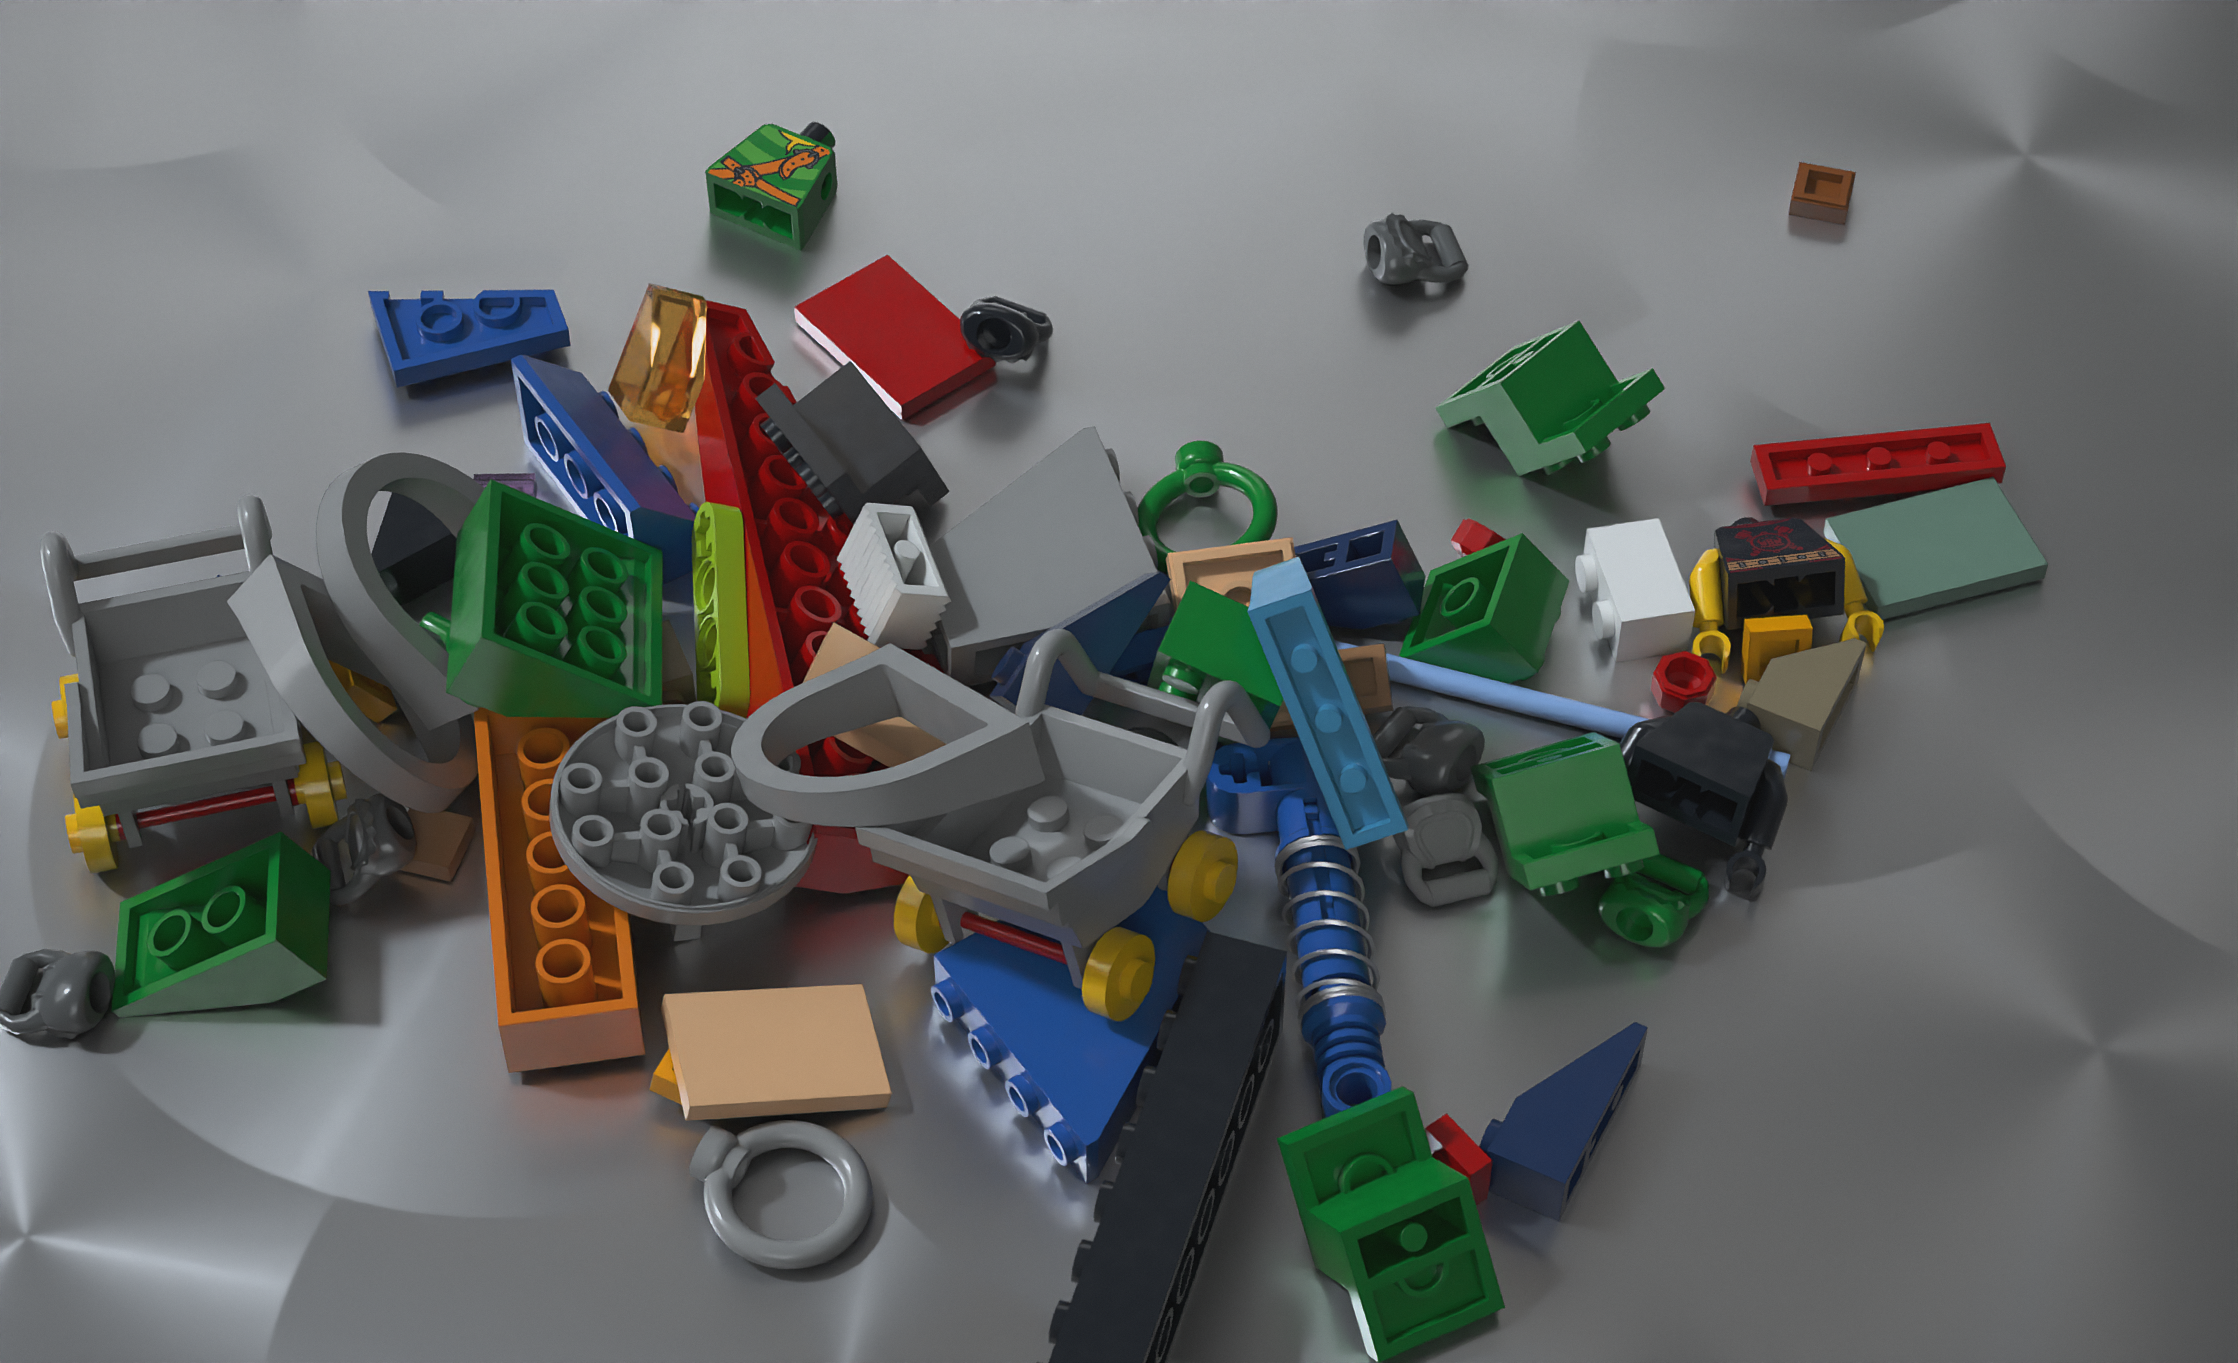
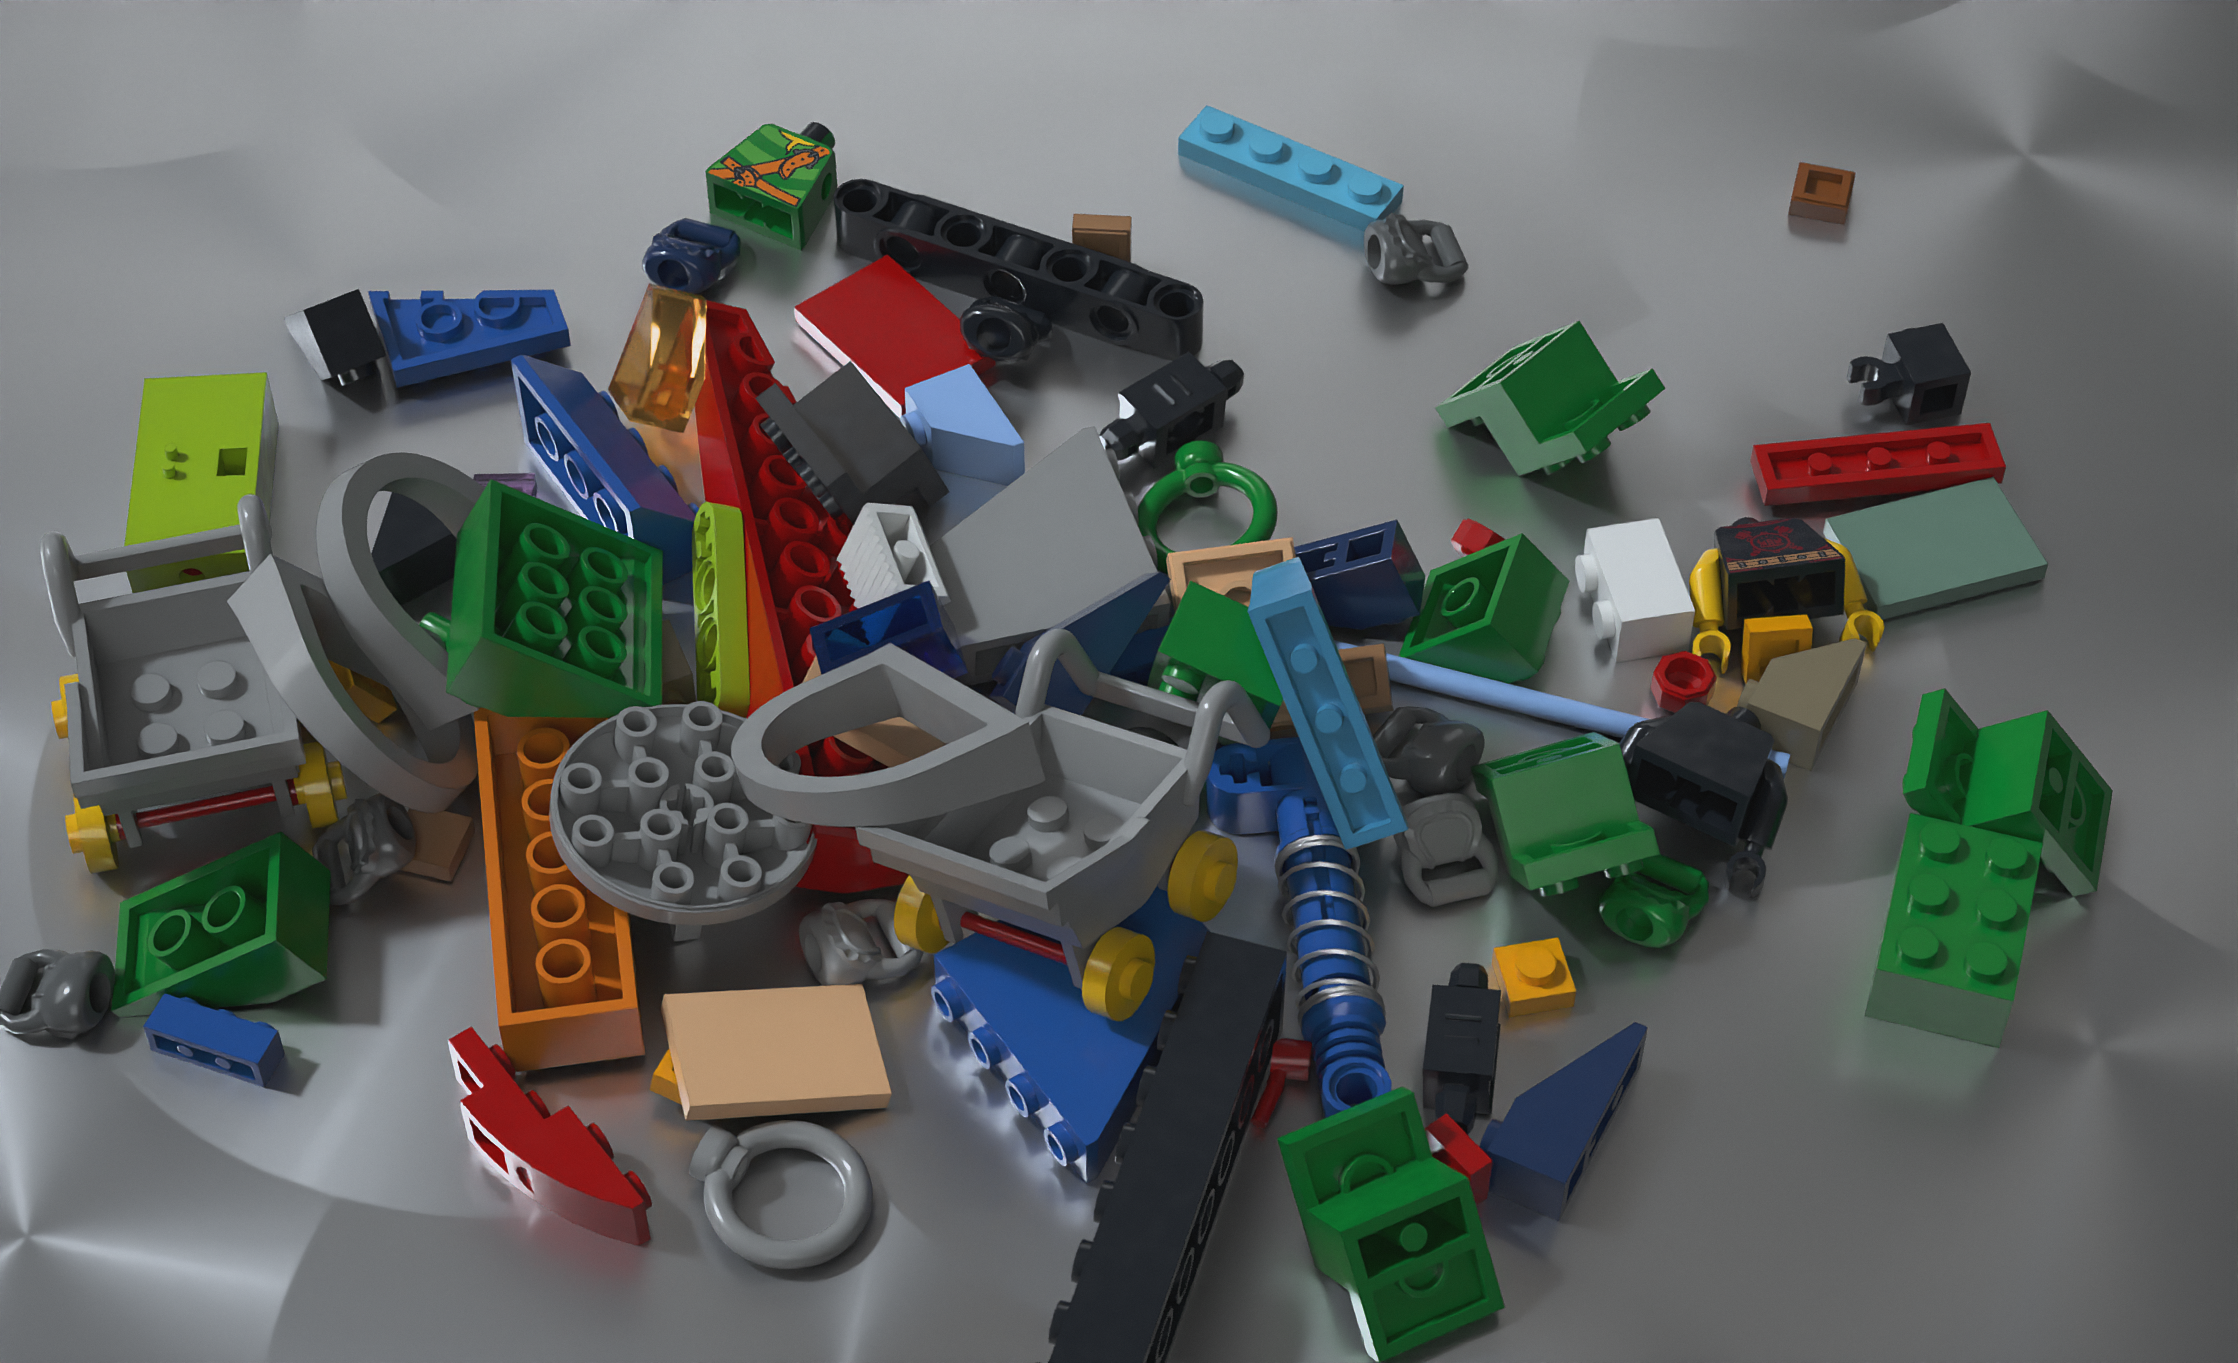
none -> lime brick [124,372,279,593]
none -> blue piece [143,993,285,1088]
none -> black slope [284,289,387,386]
none -> red slope [448,1026,652,1246]
none -> dark blue piece [642,218,741,295]
none -> light grey piece [799,899,924,986]
none -> clear blue slope [809,580,968,679]
none -> black beam [834,179,1204,361]
none -> light blue slope [900,364,1025,486]
none -> medium nougat tile [1072,214,1132,262]
none -> black piece [1099,352,1244,468]
none -> medium azure plate [1178,105,1404,232]
none -> red hand [1250,1038,1312,1129]
none -> black piece [1423,963,1501,1135]
none -> light orange plate [1491,937,1576,1018]
none -> black brick [1846,323,1971,425]
none -> green brick [1864,813,2043,1048]
none -> green bracket [1902,688,2113,897]

